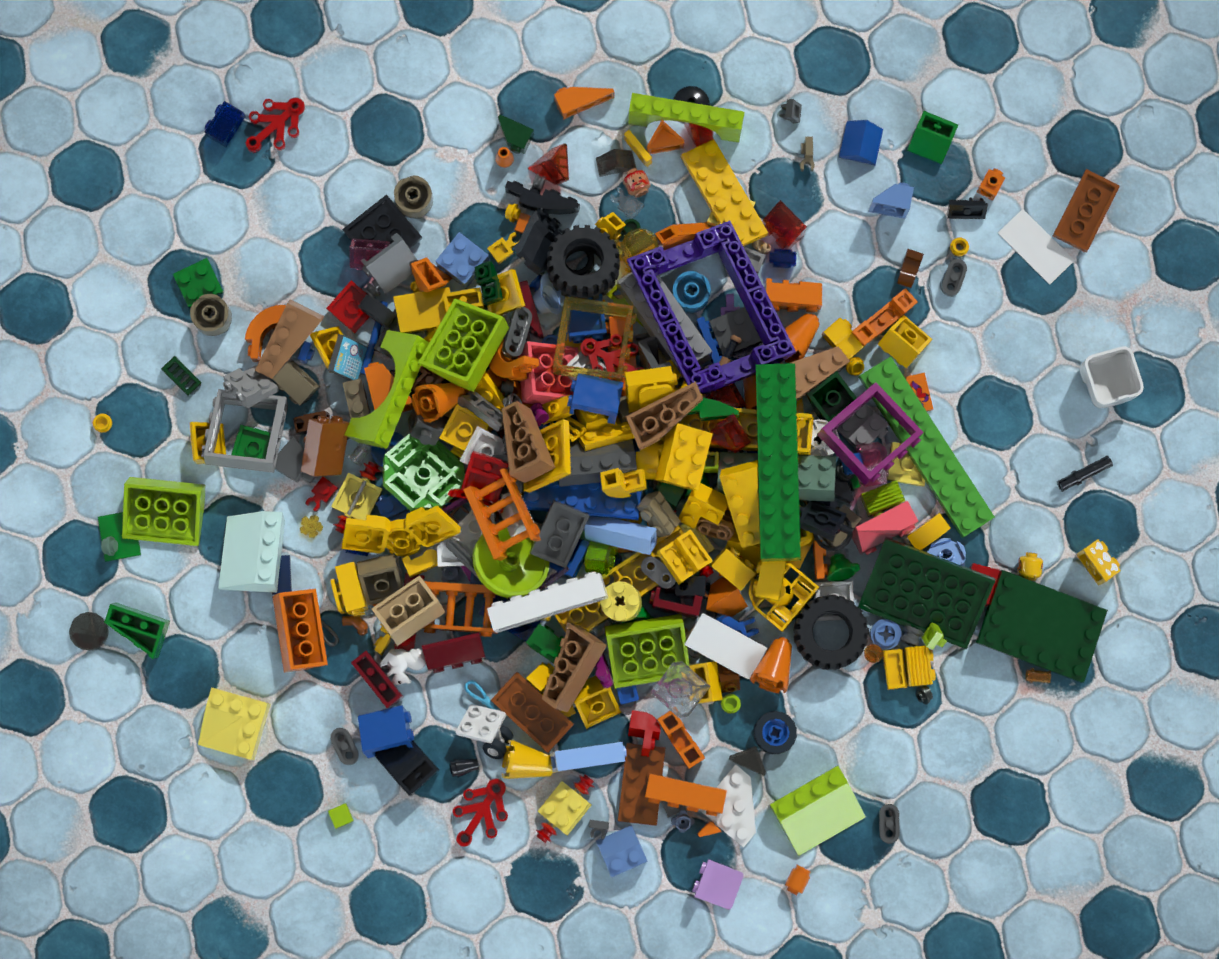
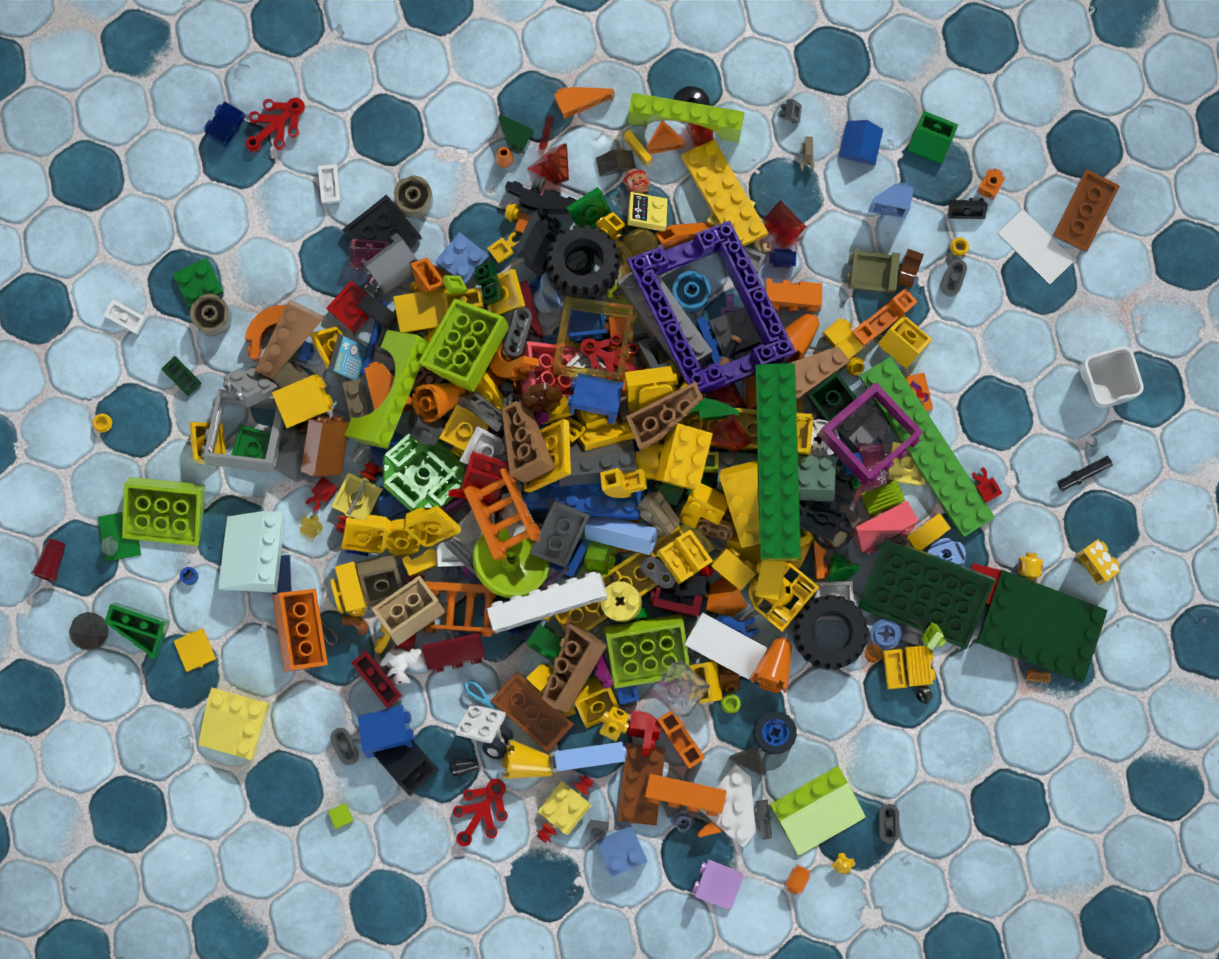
none -> dark red plant [31,539,66,583]
none -> white plate [103,299,147,335]
none -> yellow piece [174,628,216,672]
none -> blue bush [180,567,199,585]
none -> yellow brick [272,374,333,428]
none -> white plate [318,164,341,204]
none -> lime tile [442,275,468,294]
none -> reddish brown plate [523,383,562,412]
none -> clear red piece [539,116,554,150]
none -> green plate [566,187,612,229]
none -> yellow brick [599,706,630,742]
none -> light yellow plate [628,192,667,232]
none -> dark grey axle [755,800,772,840]
none -> yellow plant [831,853,855,874]
none -> olive panel [846,248,900,294]
none -> red plate [971,467,1003,503]

